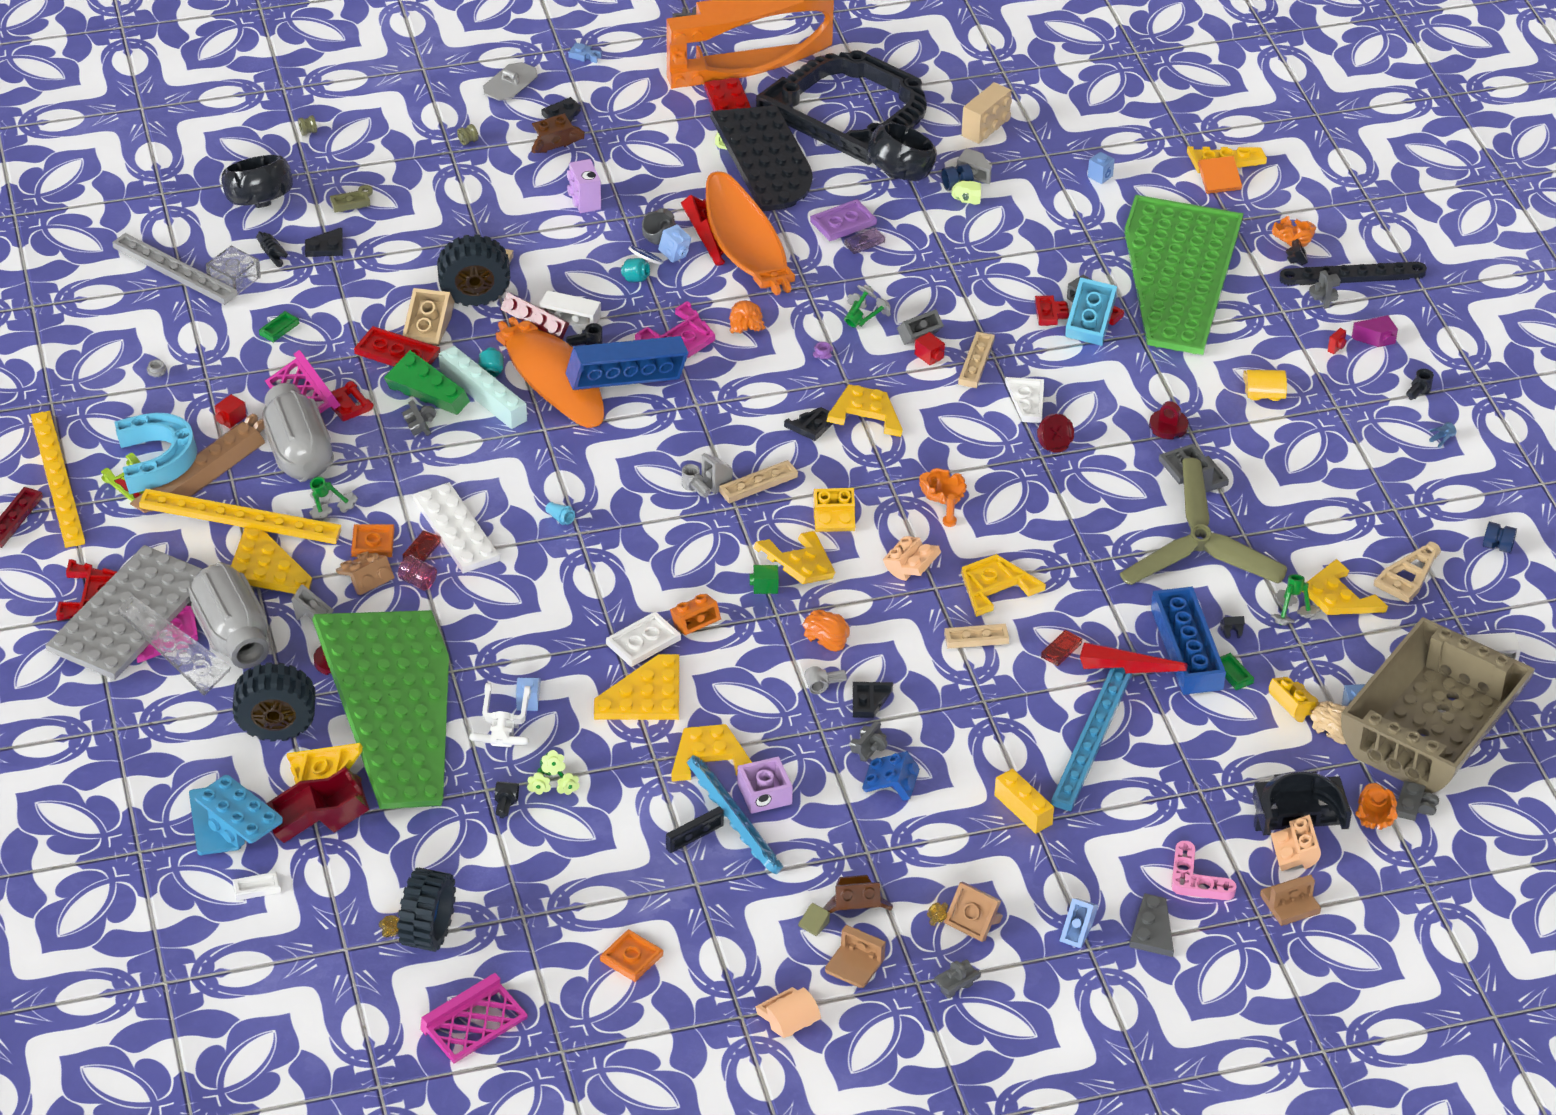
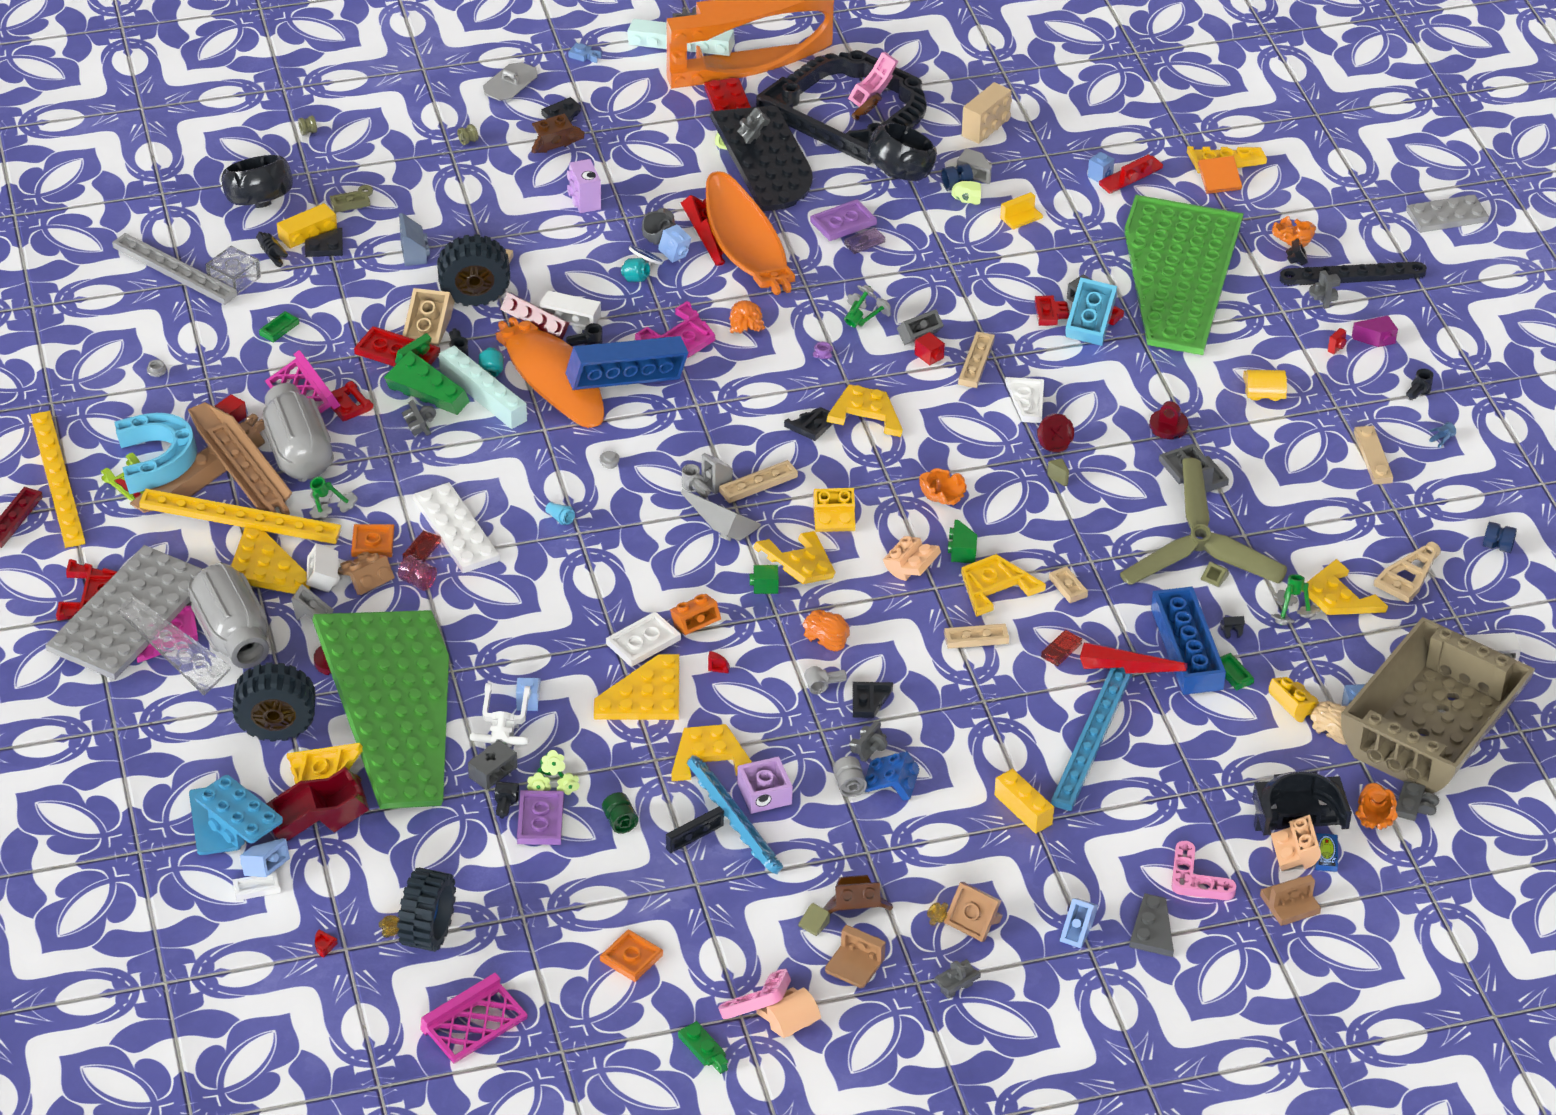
orange piece [943,494,957,527] -> none
none -> medium nougat hinge [188,402,292,515]
none -> light blue slope [240,838,290,877]
none -> yellow brick [277,203,337,249]
none -> white brick [306,544,340,593]
none -> red tile [315,929,338,958]
none -> green plate [395,333,432,364]
none -> sand blue slope [399,213,430,266]
none -> black axle [449,328,469,357]
none -> dark grey brick [468,740,517,790]
none -> medium lavender plate [517,790,564,845]
none -> light grey plate [600,451,619,469]
none -> dark green wheel [602,792,639,834]
none -> light aqua brick [628,19,735,56]
none -> green hinge [678,1021,728,1074]
none -> wedge [681,489,761,541]
none -> red tile [708,651,730,674]
none -> bright pink beam [718,969,791,1019]
none -> dark grey hips [737,107,770,144]
none -> light grey wheel [833,756,867,797]
none -> bright pink arch [848,52,899,107]
none -> reddish brown tile [851,93,882,121]
none -> green slope [948,520,978,563]
none -> yellow panel [1000,192,1043,230]
none -> olive slope [1047,458,1069,486]
none -> tan plate [1049,566,1088,603]
none -> red bracket [1099,154,1163,194]
none -> olive slope [1201,561,1229,587]
none -> tile [1315,833,1338,872]
none -> tan plate [1354,426,1393,485]
none -> light grey plate [1406,194,1489,233]

